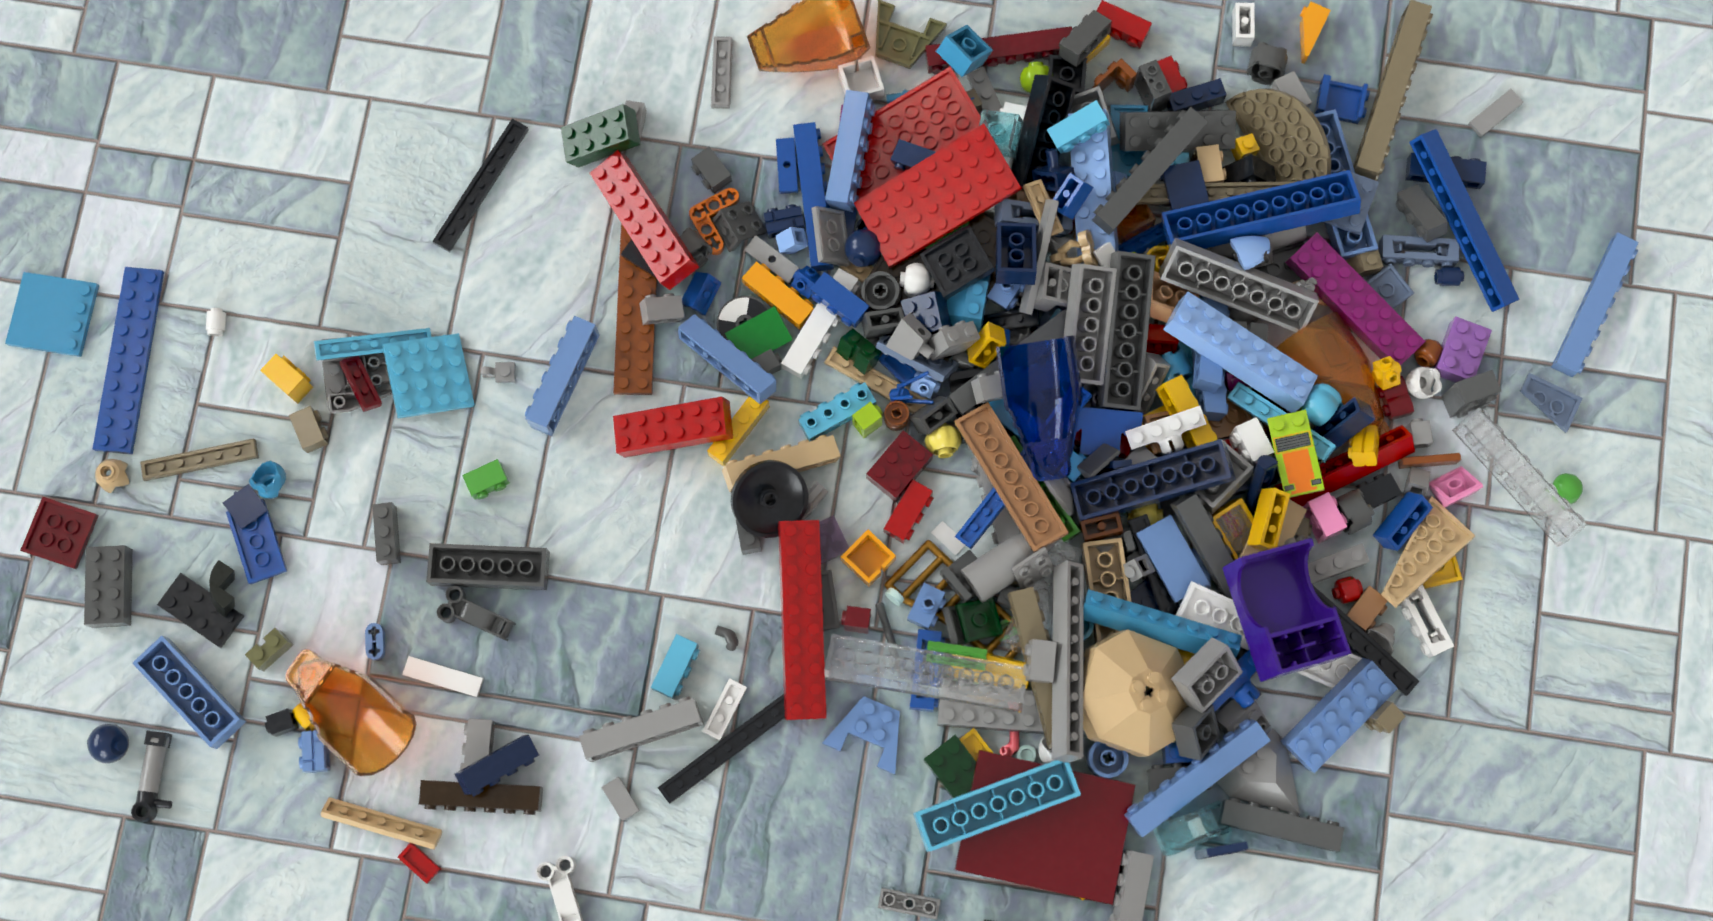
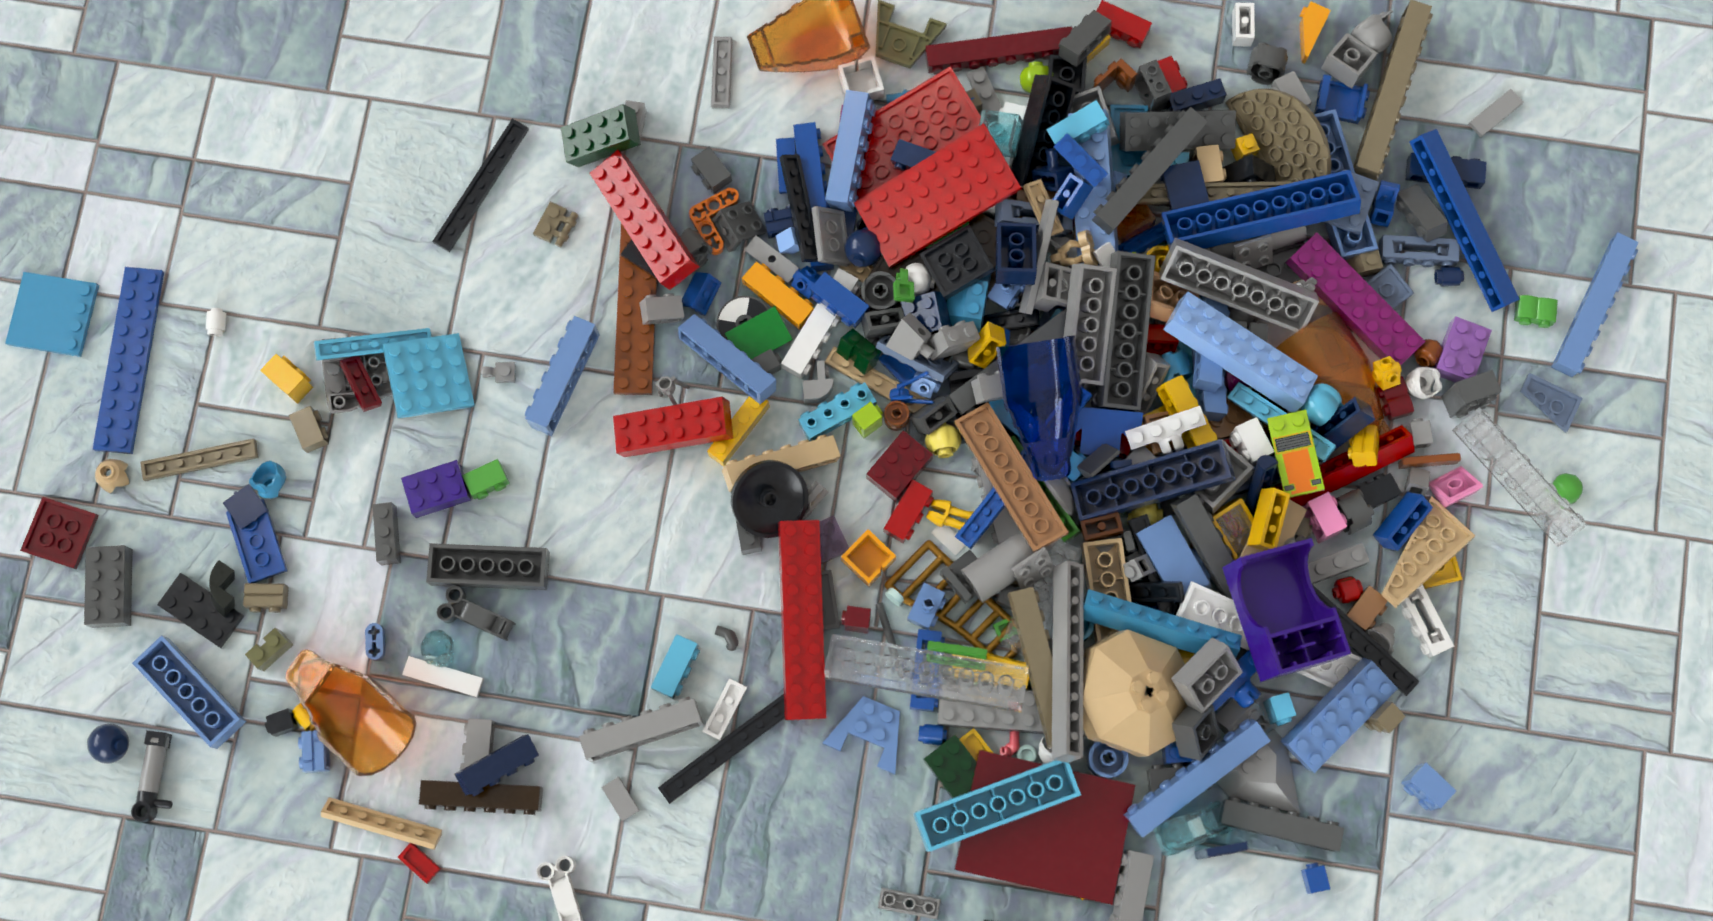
dark azure brick [936,25,993,77] -> none
dark grey tile [942,606,968,646] -> none
dark green plate [955,596,1004,644] -> none
light grey brick [1023,639,1057,683] -> none
light blue brick [1230,236,1271,271] -> none
none -> dark tan brick [243,583,289,613]
none -> dark purple brick [401,460,471,518]
none -> clear light blue hair [420,629,454,667]
none -> dark tan plate [533,201,578,248]
none -> light grey plant [655,376,690,405]
none -> black plate [780,154,818,262]
none -> light grey brick [803,361,834,404]
none -> bright green plate [893,268,915,303]
none -> blue brick [918,724,947,745]
none -> yellow piece [926,499,974,530]
none -> blue brick [1053,133,1108,188]
none -> black tile [1129,581,1184,602]
none -> medium azure brick [1263,692,1296,727]
none -> blue brick [1301,862,1330,894]
none -> light grey brick [1321,33,1378,89]
none -> light grey piece [1351,10,1393,54]
none -> blue brick [1370,180,1400,227]
none -> medium blue brick [1401,762,1456,811]
none -> bright green brick [1514,295,1558,328]

